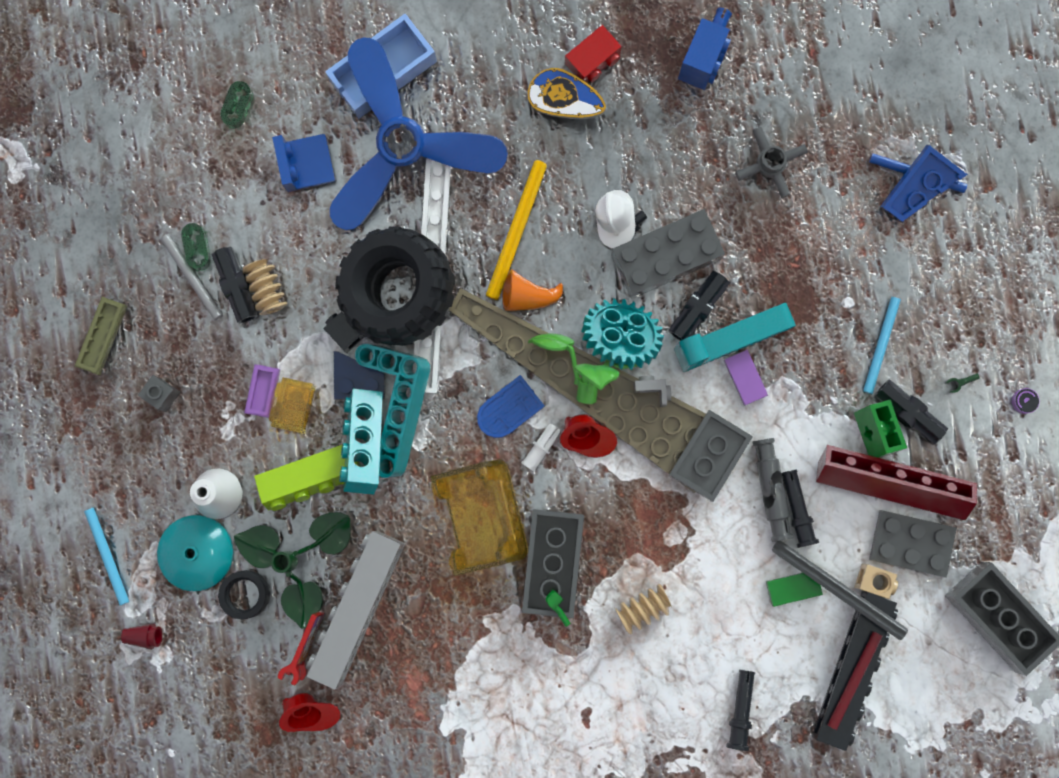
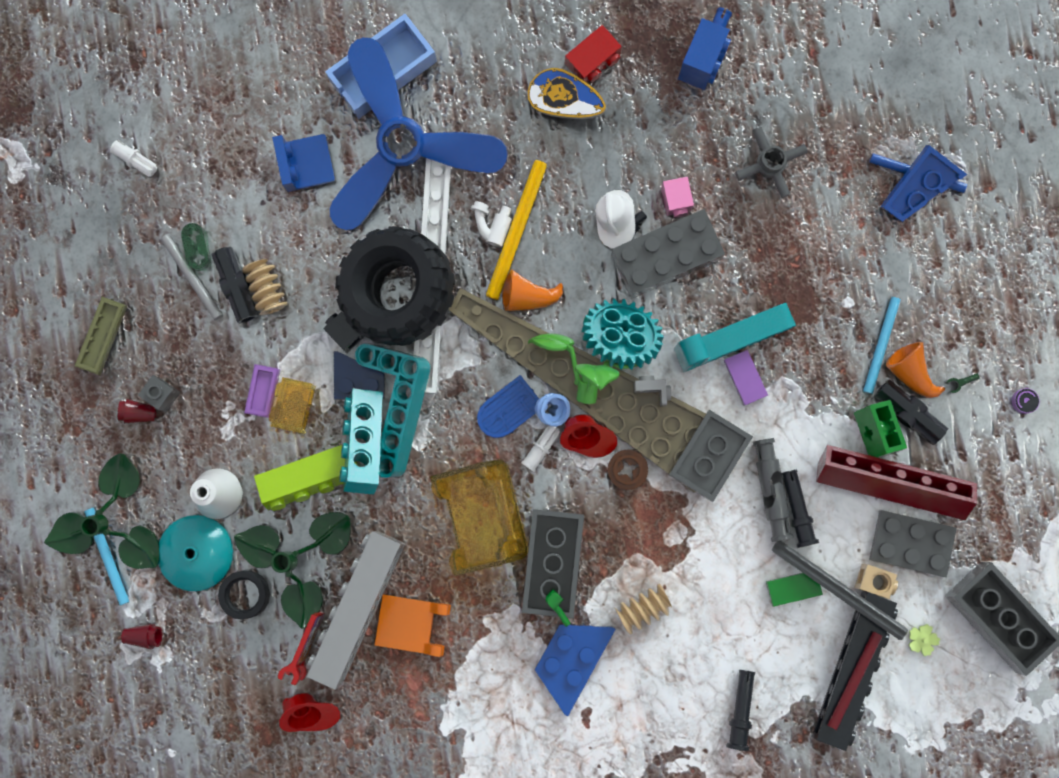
clear green beam [220,81,253,129] -> none
black piece [668,271,730,341] -> none
none -> dark green plant [44,453,159,569]
none -> white axle [110,140,157,177]
none -> dark red cone [117,399,156,424]
none -> orange flag [375,594,451,657]
none -> white plant [470,201,512,248]
none -> light blue piece [534,393,570,427]
none -> blue wing [535,624,616,716]
none -> reddish brown gear [608,450,648,490]
none -> bright pink brick [661,177,694,218]
none -> orange hat [886,342,945,398]
none -> yellowish green plant [908,624,940,656]

